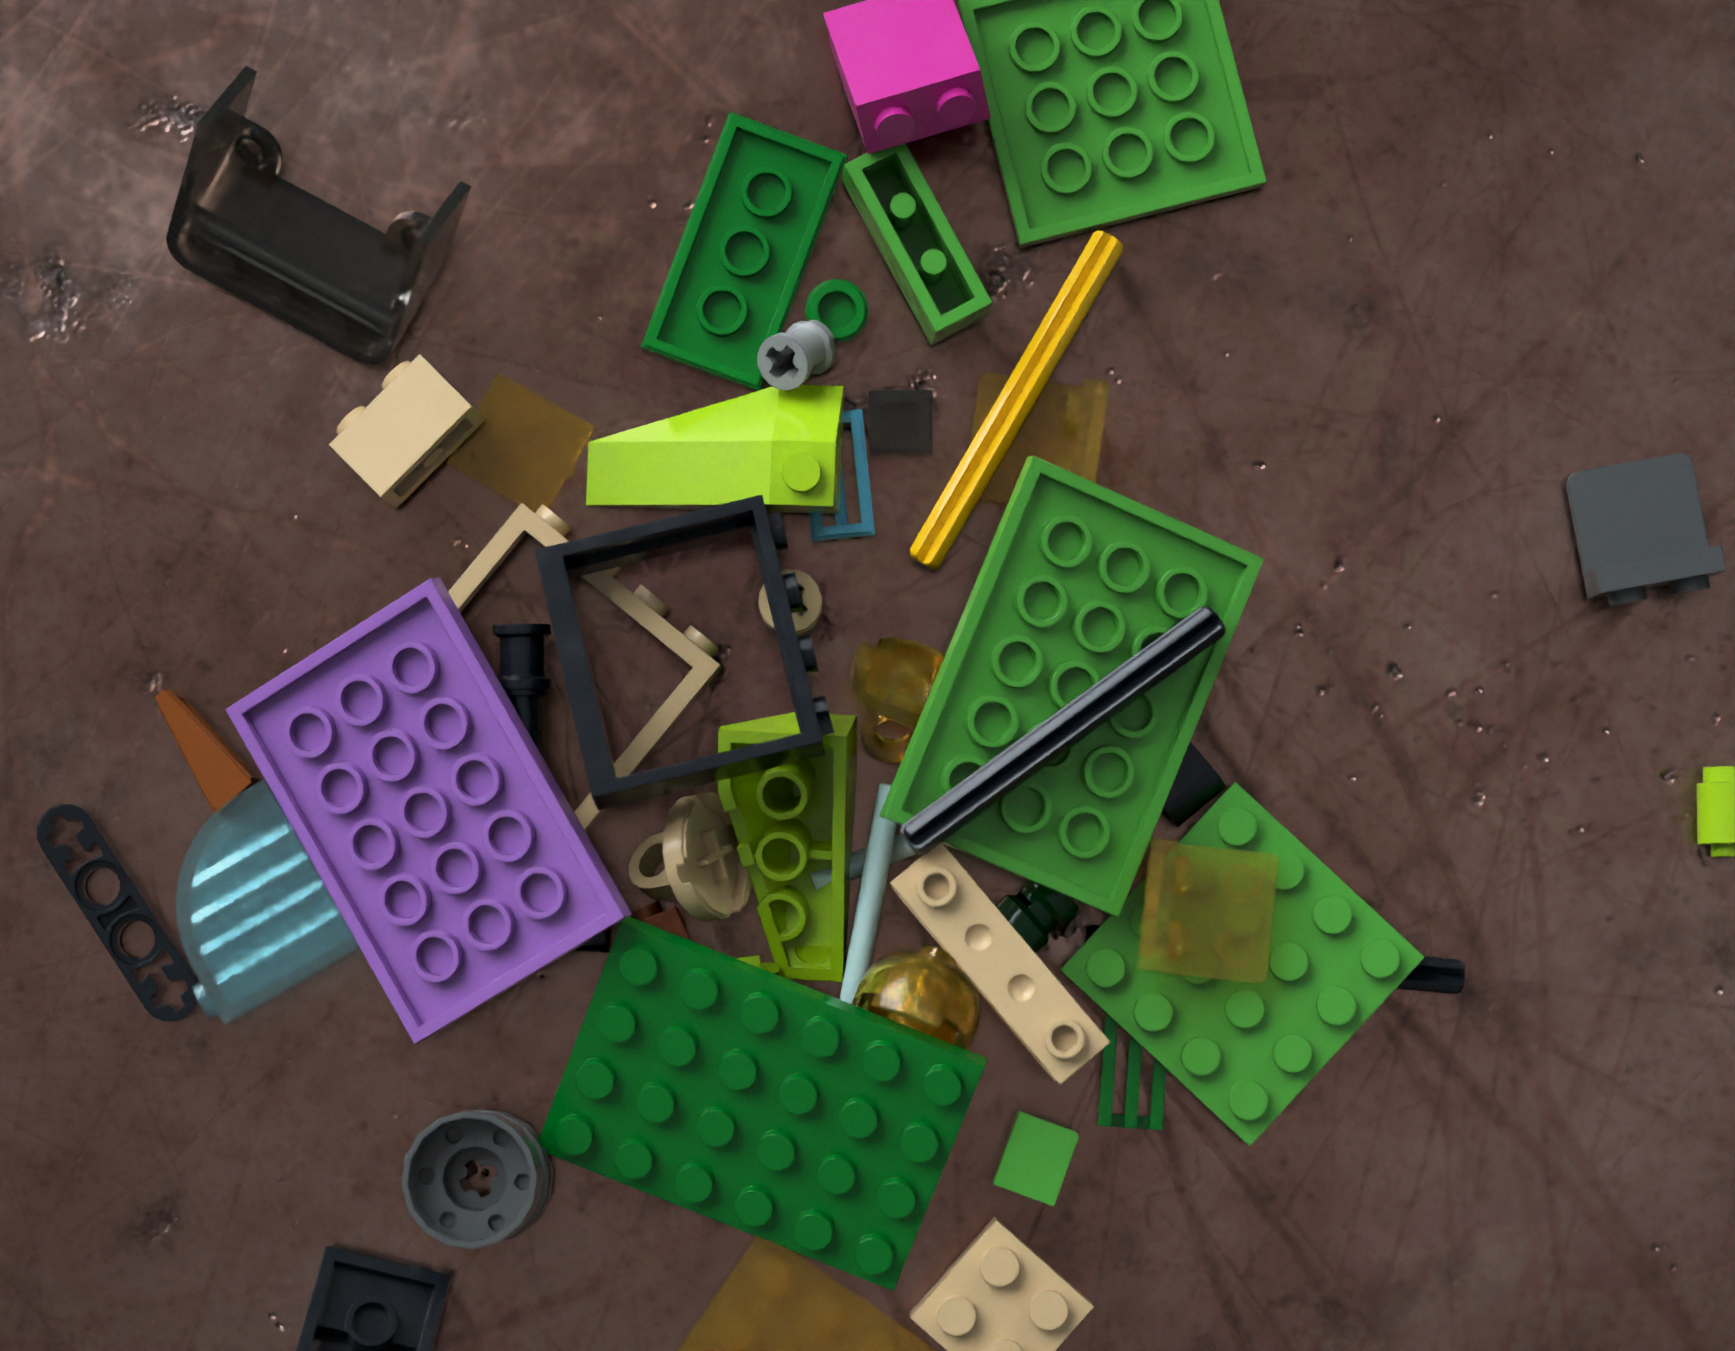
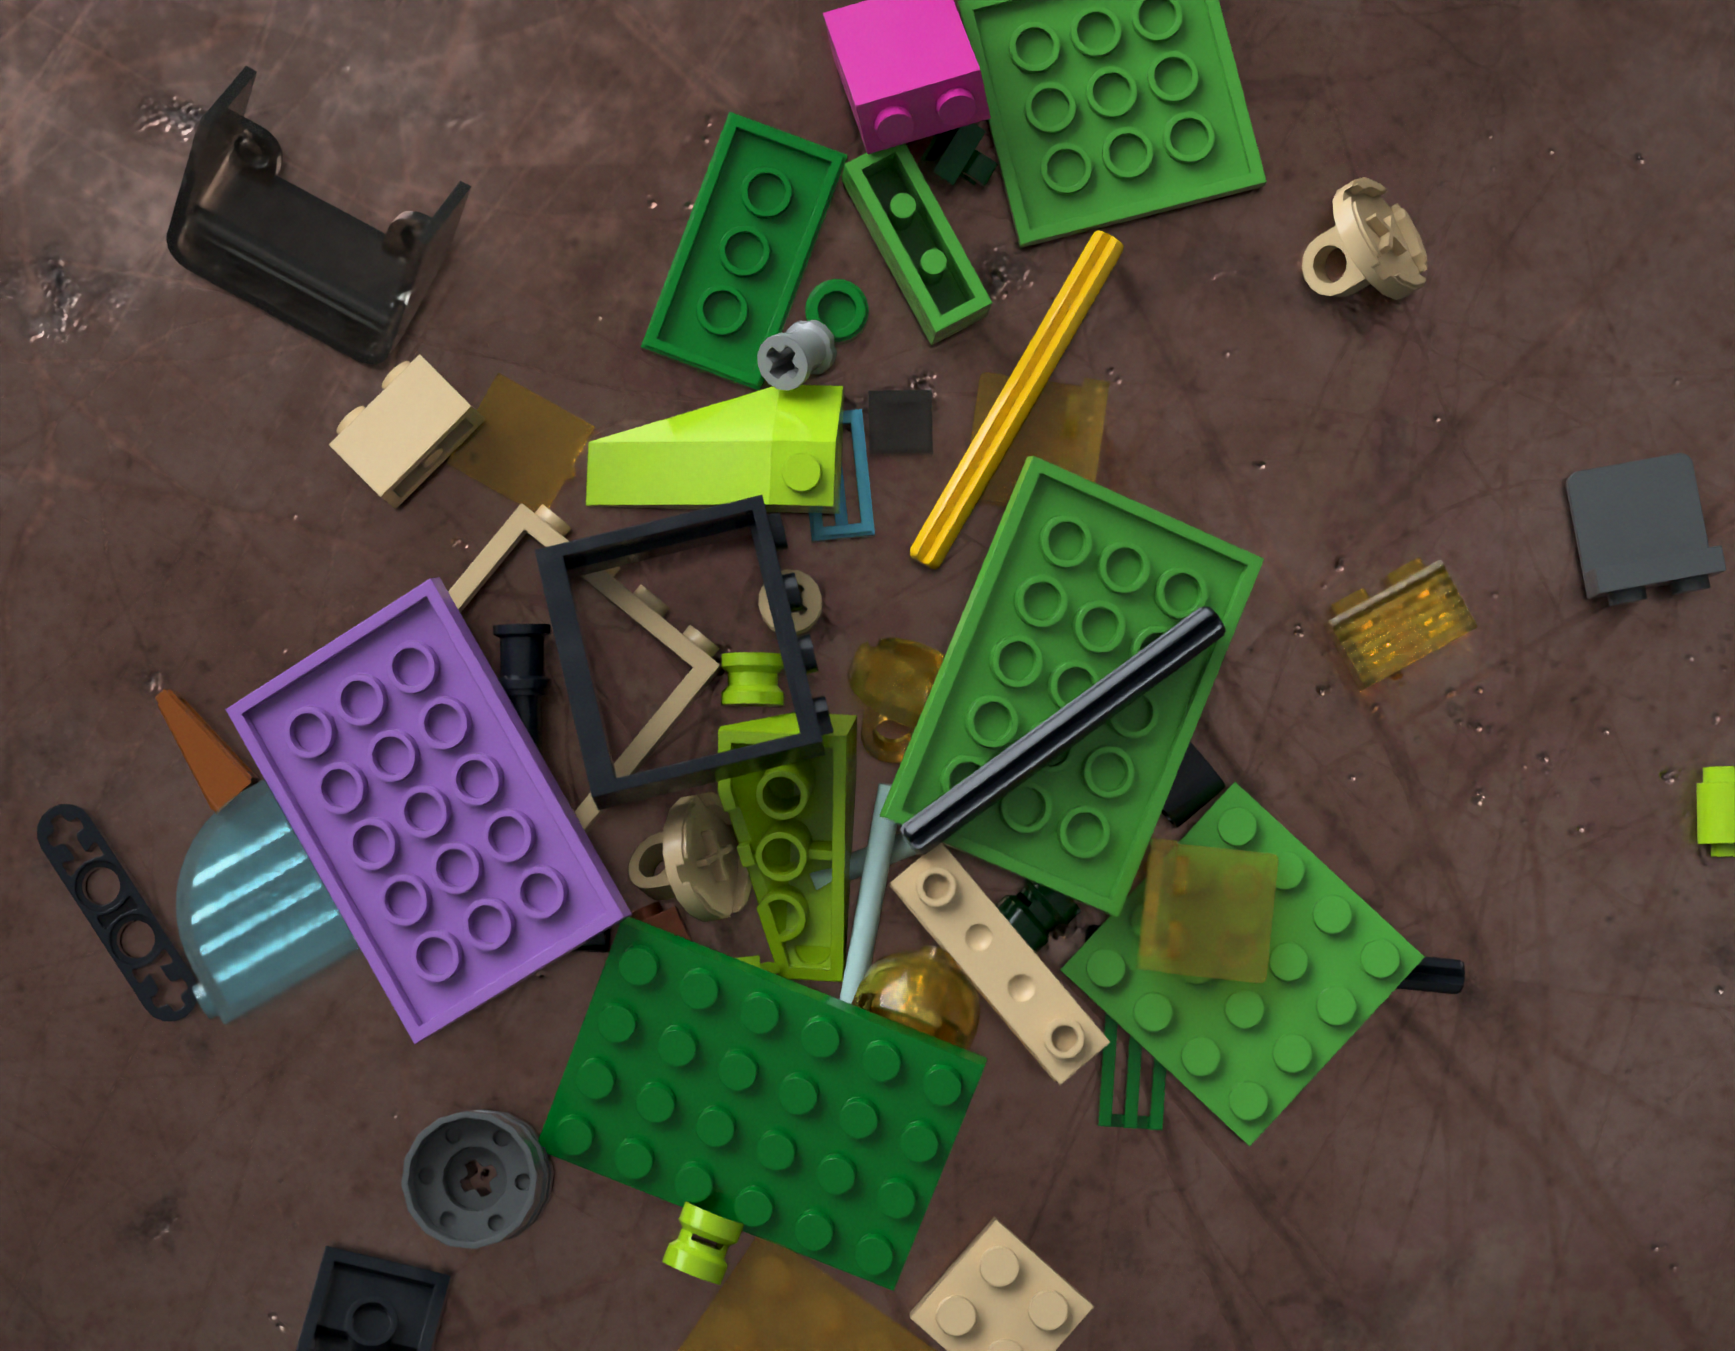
bright green panel [991,1110,1079,1207] -> none
none -> lime wheel [662,1202,745,1285]
none -> lime wheel [721,652,784,707]
none -> dark green tile [917,123,998,186]
none -> tan tile [1302,177,1427,300]
none -> clear yellow brick [1323,557,1478,691]

